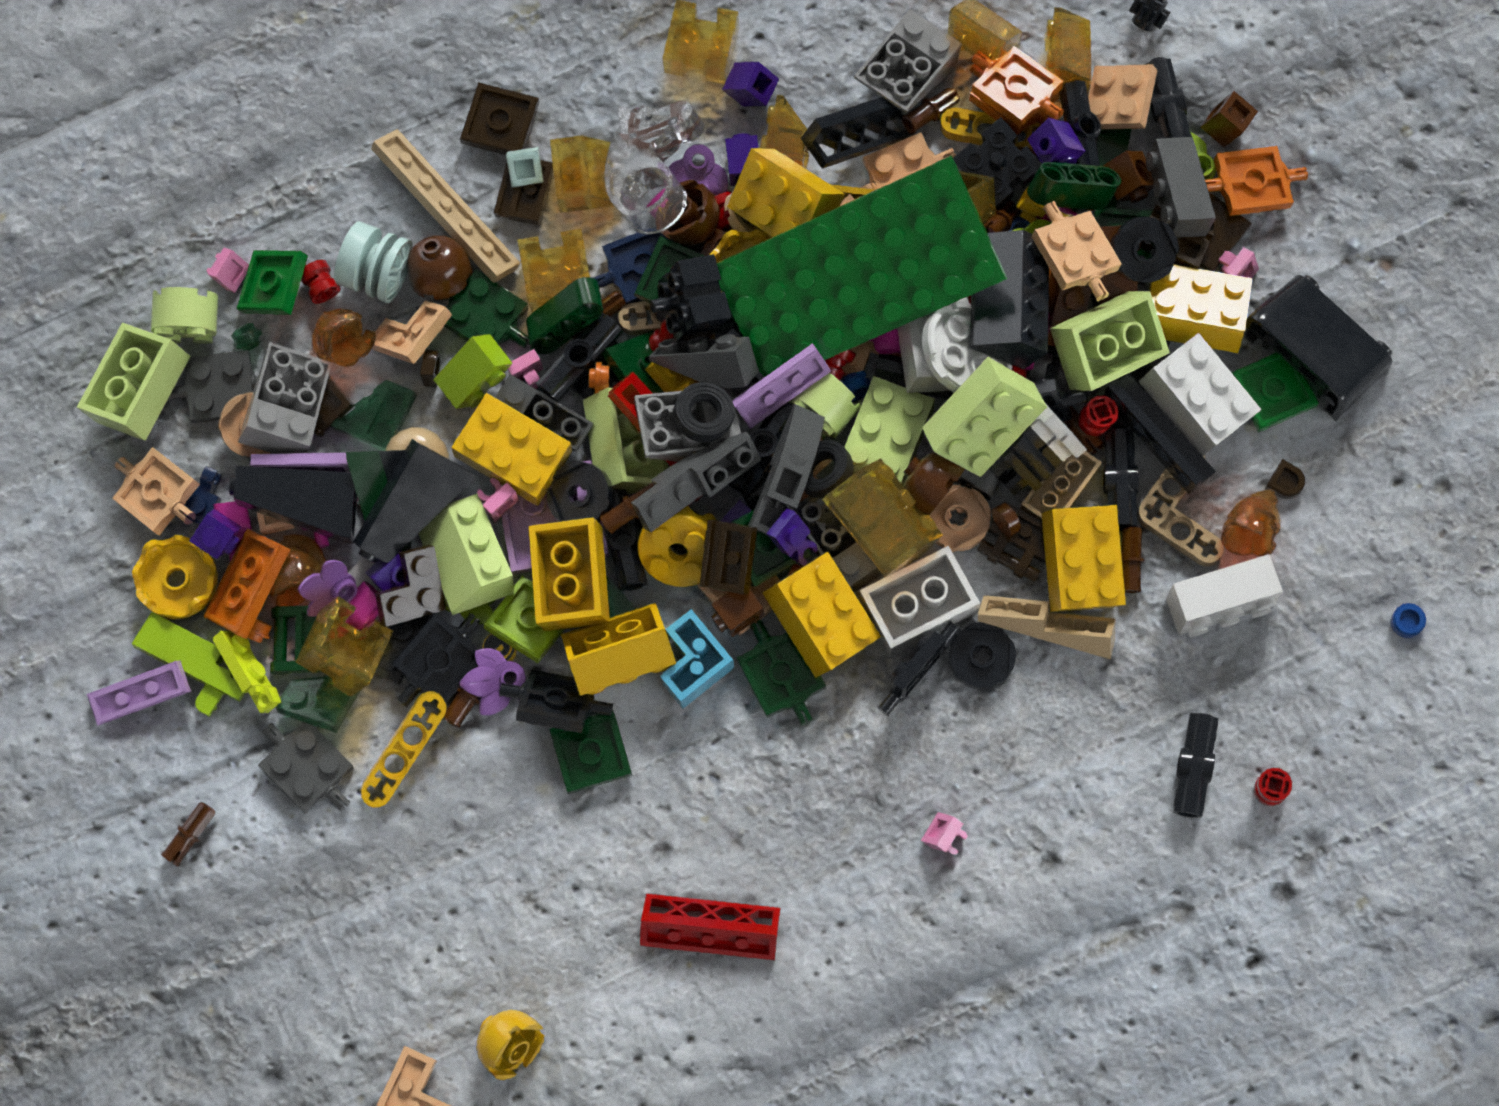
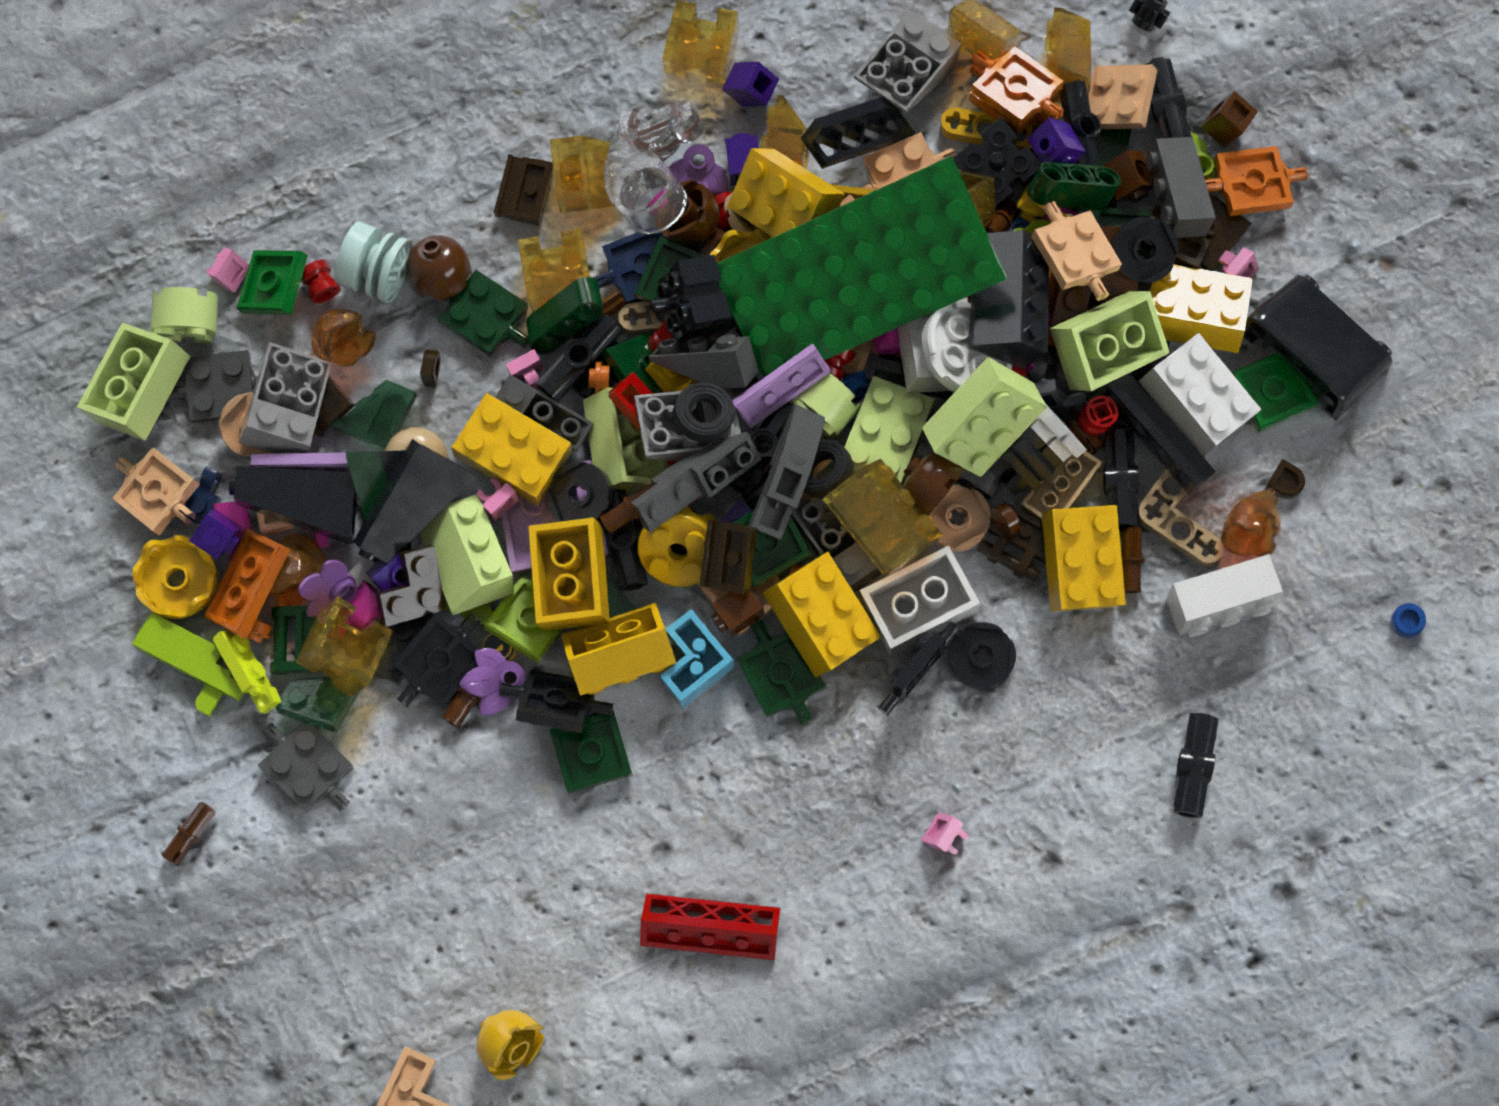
lavender tile [87,660,191,725] -> none
clear green plate [231,323,262,351] -> none
yellow beam [361,691,446,808] -> none
light nougat plate [367,300,452,364] -> none
tan plate [371,129,520,283] -> none
lime brick [433,334,513,409] -> none
dark brown plate [460,82,540,155] -> none
light aqua slope [506,147,543,187] -> none
dark purple plate [766,508,818,566] -> none
reddish brown axle [901,88,960,134] -> none
tan slope [978,596,1116,660] -> none
red wheel [1254,768,1292,806] -> none

